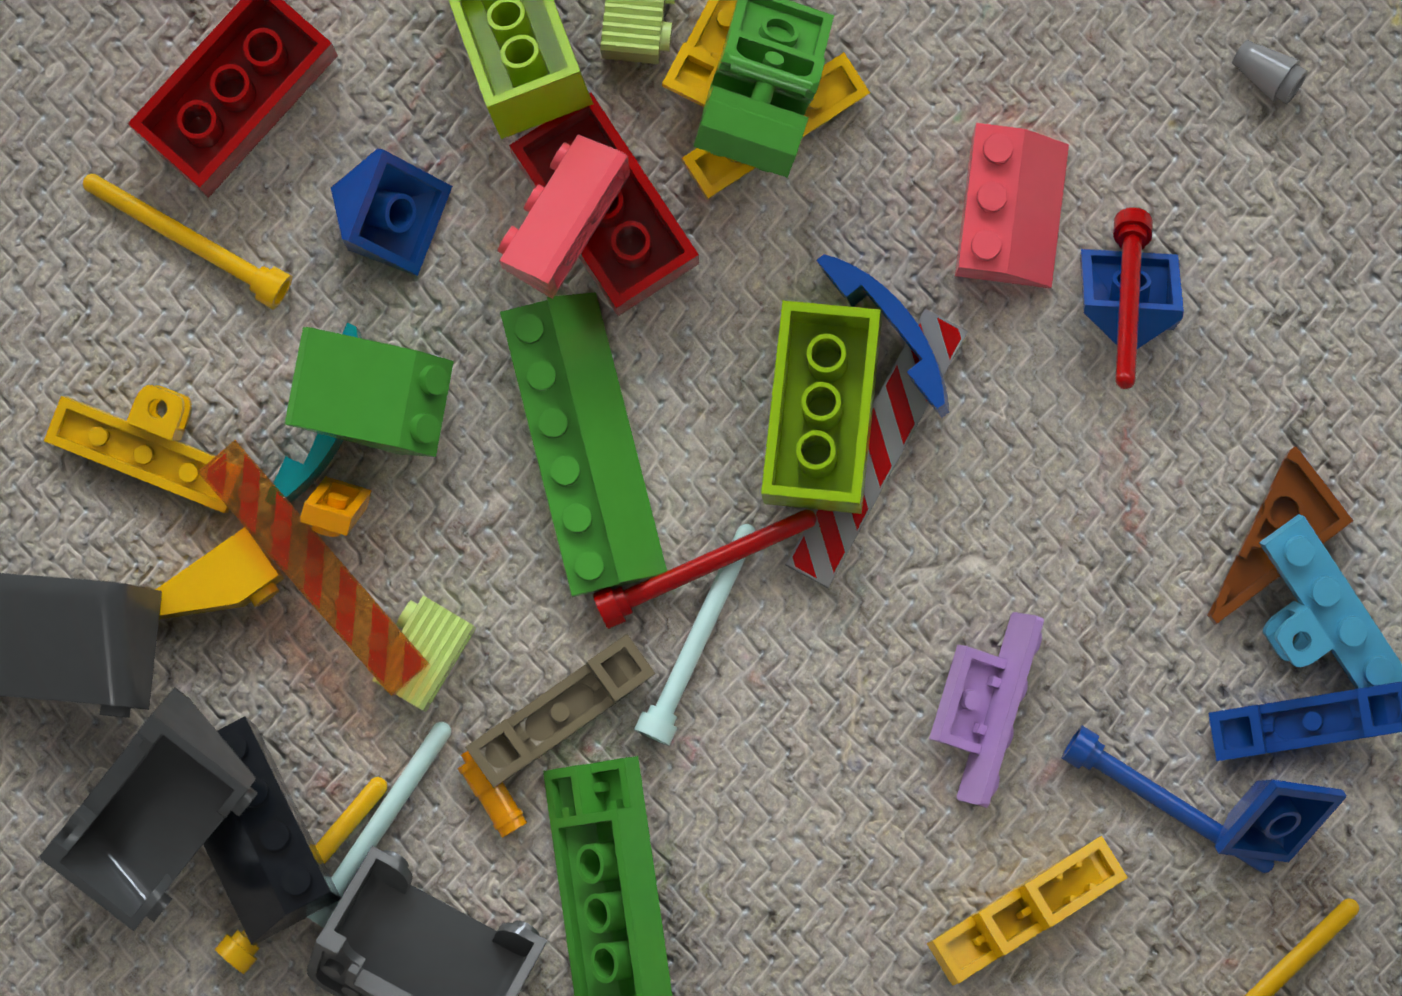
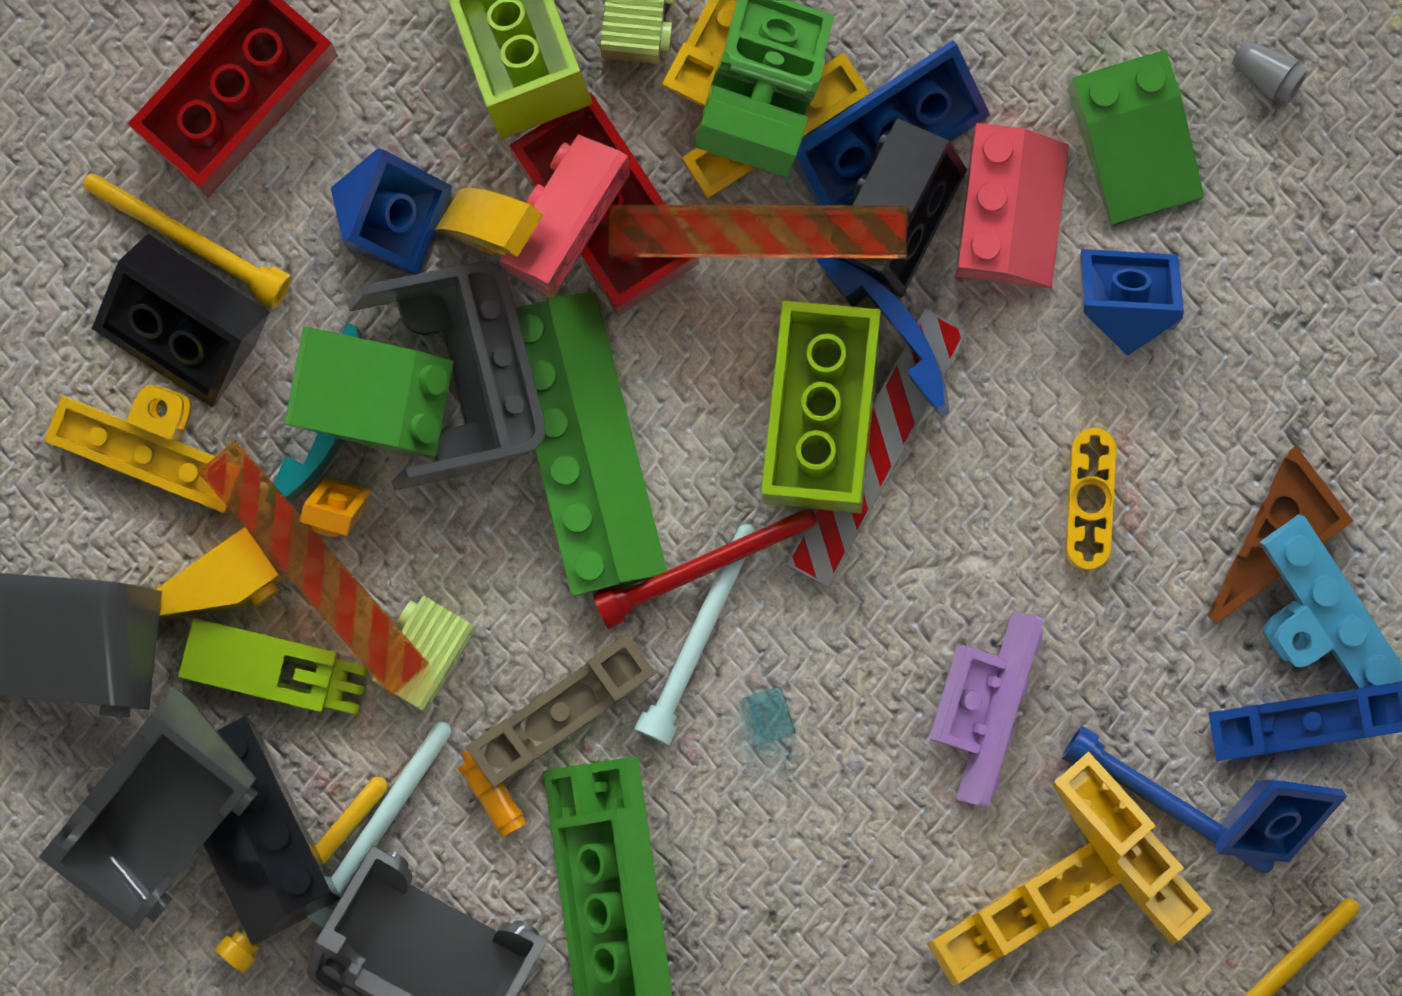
red piece [1113,207,1153,389] -> none
none -> black slope [91,233,270,407]
none -> lime hinge [178,617,370,715]
none -> dark grey windscreen [347,261,545,491]
none -> yellow slope [435,187,544,257]
none -> clear orange tile [608,205,908,258]
none -> clear light blue slope [739,687,796,747]
none -> blue slope [792,40,990,221]
none -> black slope [831,118,967,298]
none -> yellow slope [1052,752,1212,946]
none -> yellow beam [1065,428,1117,571]
none -> bright green slope [1067,49,1204,226]

